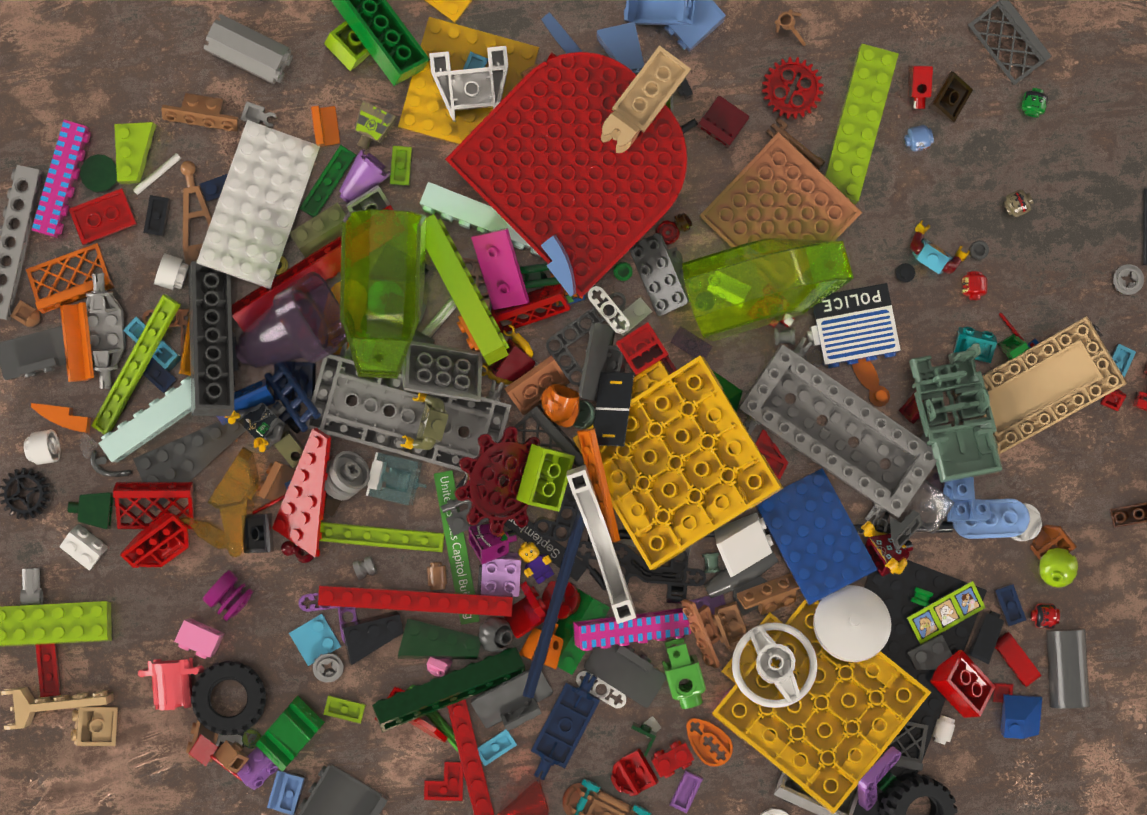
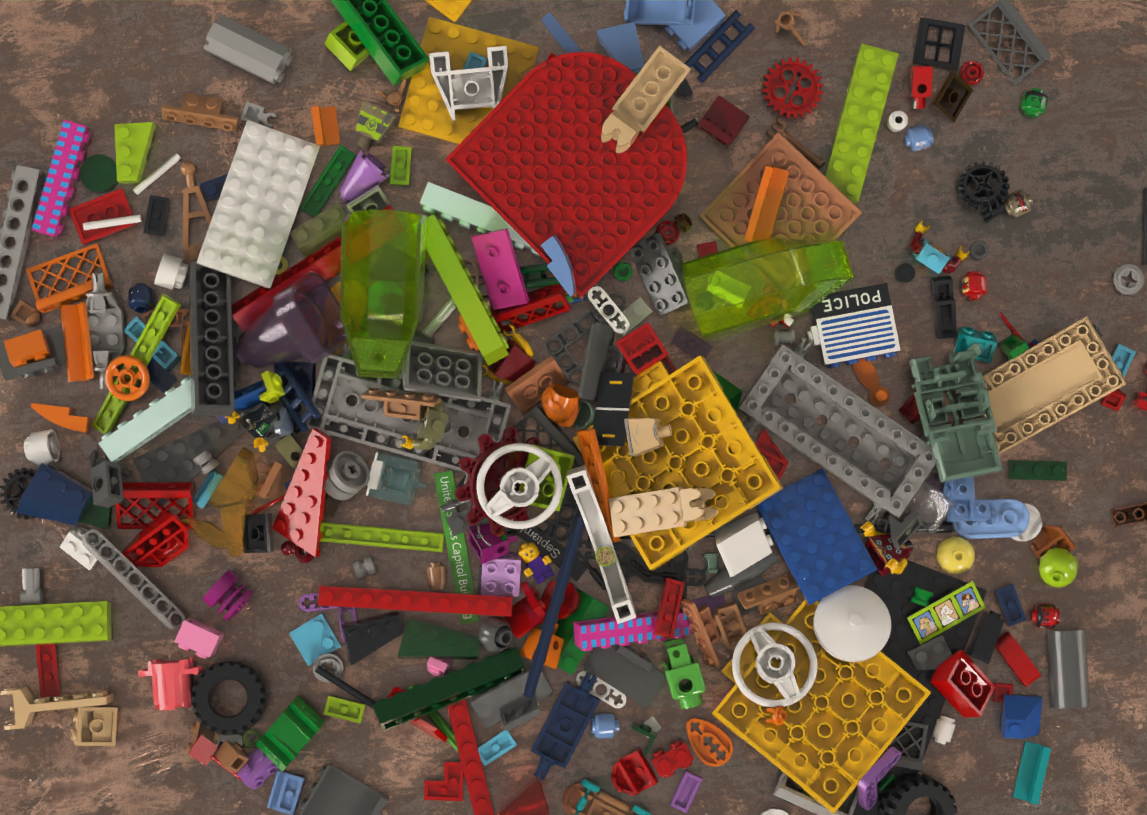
none -> orange brick [4,329,51,368]
none -> dark blue wedge [16,463,93,526]
none -> light grey beam [81,529,185,630]
none -> white bar [83,214,142,230]
none -> dark grey brick [90,461,124,508]
none -> orange plate [105,355,150,401]
none -> dark blue head [128,283,154,313]
none -> light grey wheel [193,449,220,475]
none -> medium azure tile [193,469,224,509]
none -> neon yellow bracket [259,371,285,403]
none -> sand blue slope [273,407,294,437]
none -> black bar [315,665,376,709]
none -> medium nougat bracket [362,388,440,420]
none -> medium nougat plant [376,79,407,112]
none -> white piece [476,443,562,529]
none -> medium blue head [591,713,619,739]
none -> tile [595,547,615,567]
none -> tan hinge [609,487,719,537]
none -> tan torso [624,418,672,456]
none -> red tile [653,578,685,639]
none -> dark blue bar [684,10,755,83]
none -> red tile [697,241,719,264]
none -> orange panel [744,165,789,245]
none -> orange plate [766,706,786,726]
none -> white brick [886,111,908,132]
none -> black piece [912,17,966,71]
none -> black slope [931,276,957,339]
none -> light yellow cylinder [936,536,975,575]
none -> black gear [957,161,1010,212]
none -> red plate [960,61,984,85]
none -> black pin [980,202,1006,223]
none -> dark green plate [1008,460,1067,481]
none -> teal panel [1013,741,1051,805]

